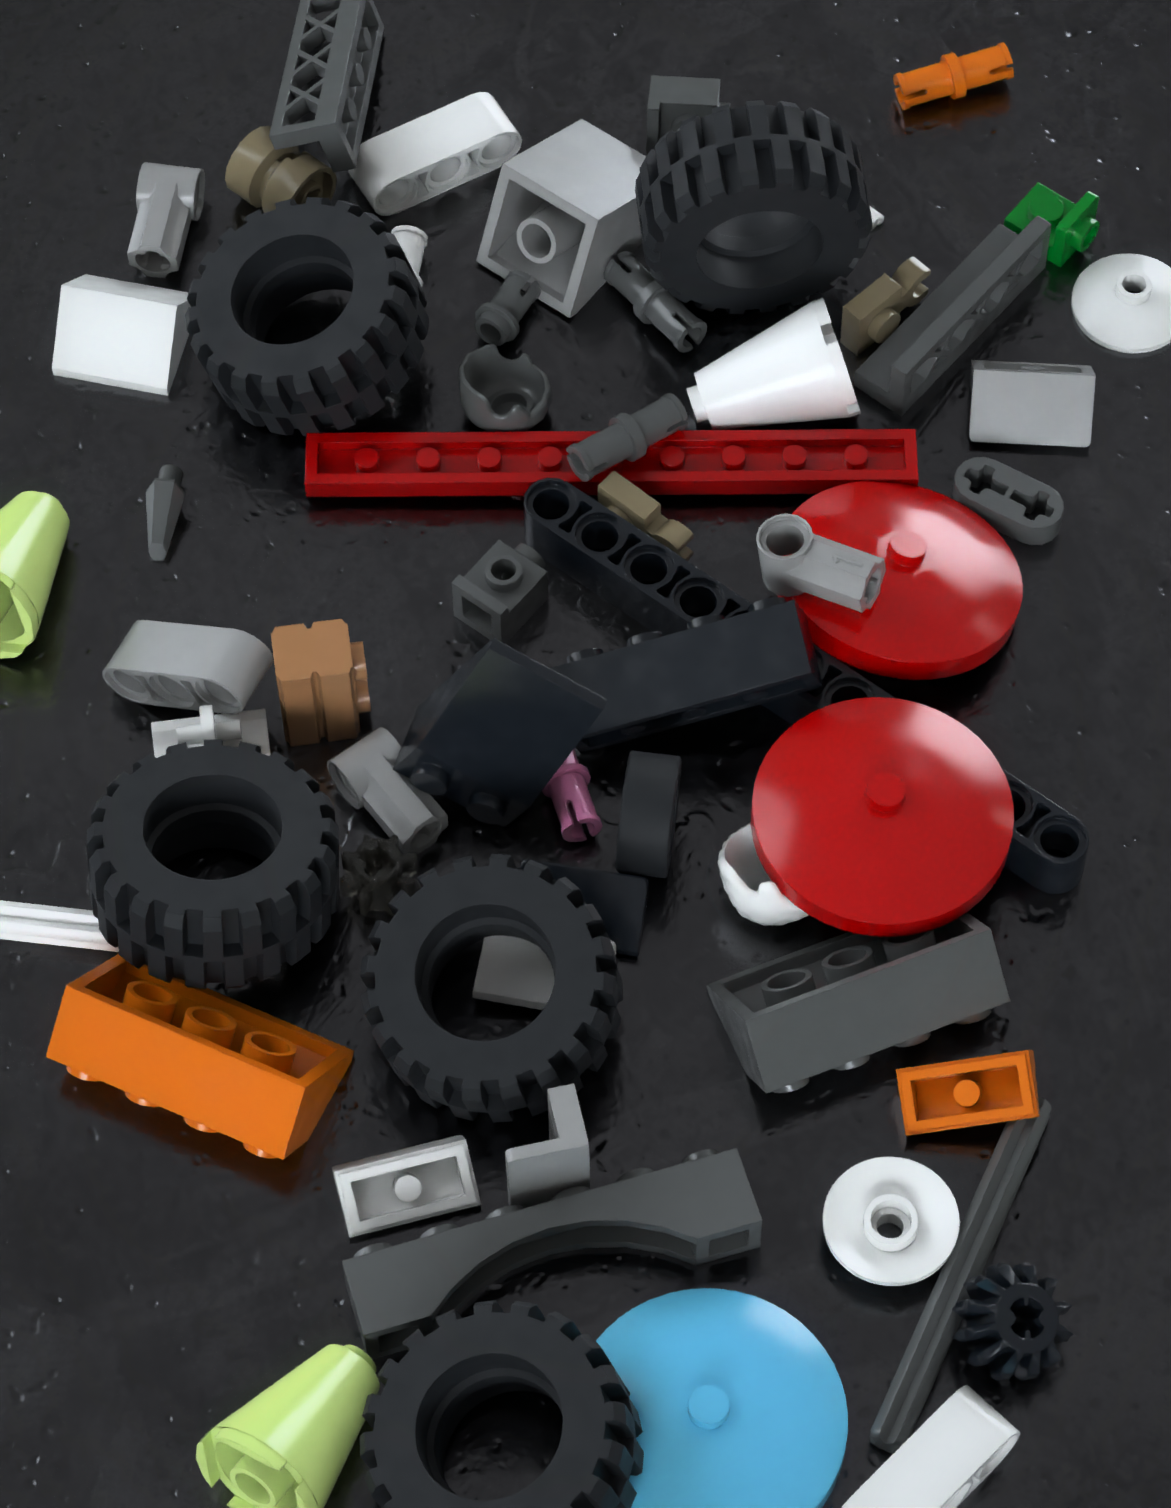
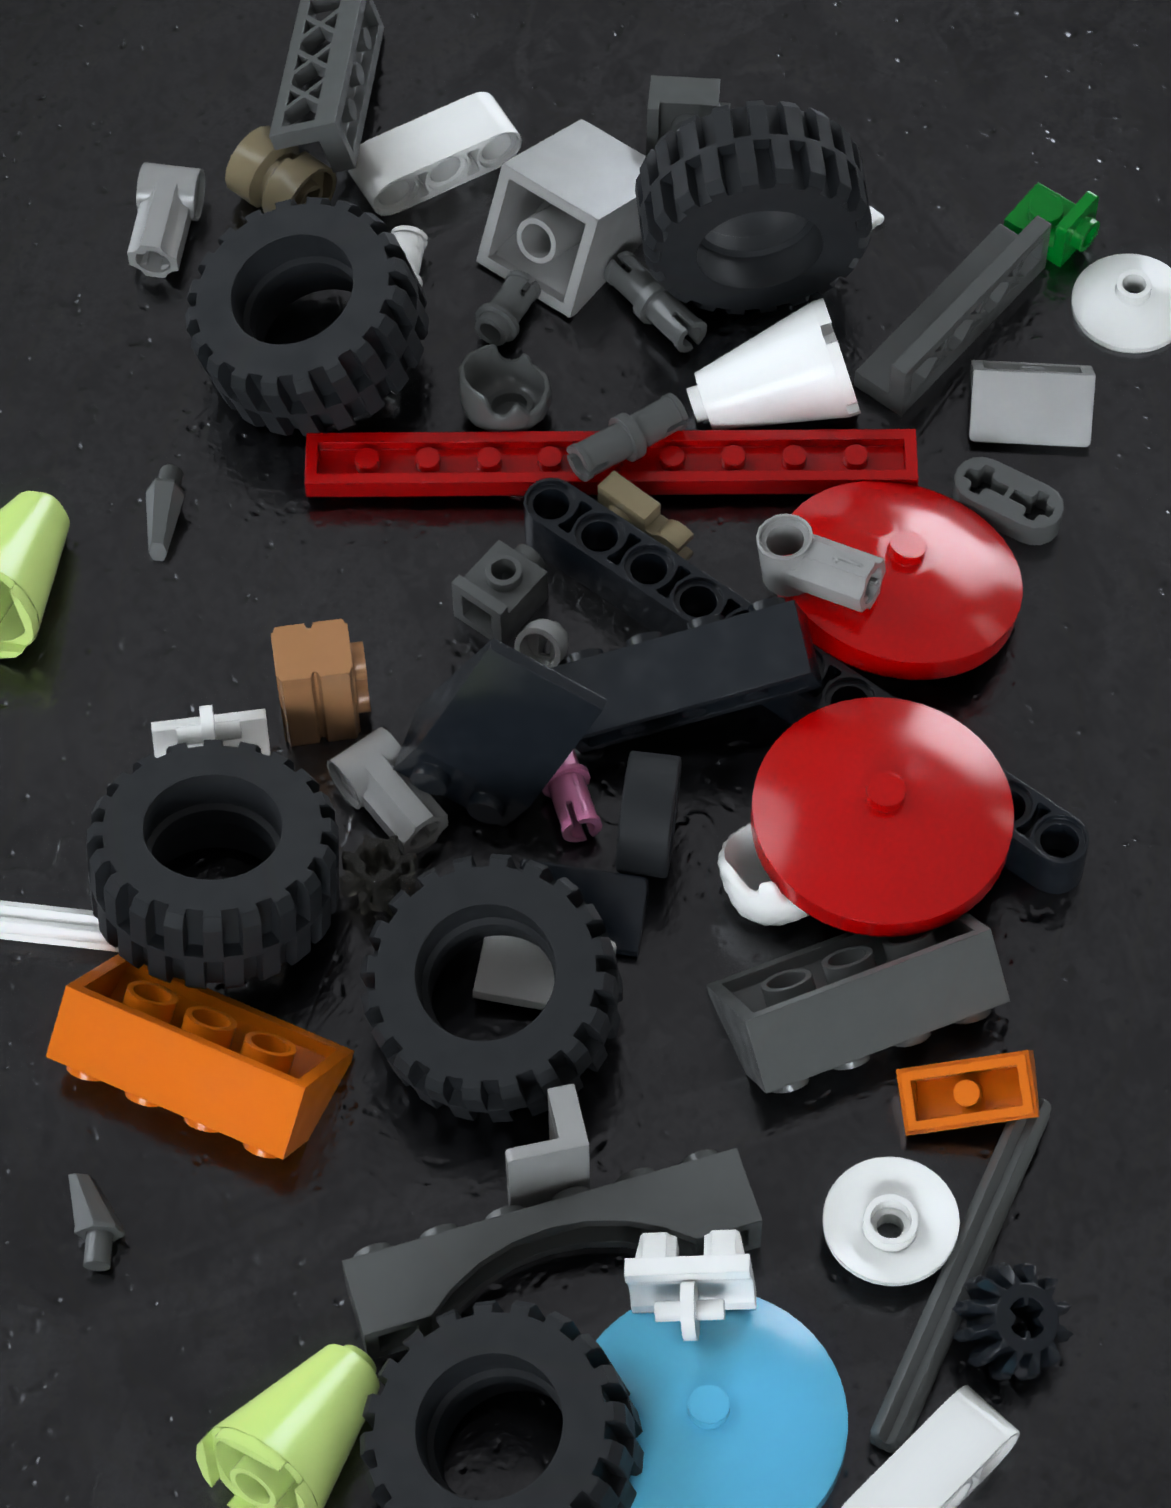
white slope [52,274,191,396] -> none
light grey beam [102,620,273,714] -> none
white slope [332,1135,481,1238] -> none
dark tan plate [840,256,931,356] -> none
orange pin [893,42,1014,110] -> none
none -> dark grey bar [68,1173,126,1271]
none -> light grey hinge [514,618,569,668]
none -> white hips [624,1229,756,1341]

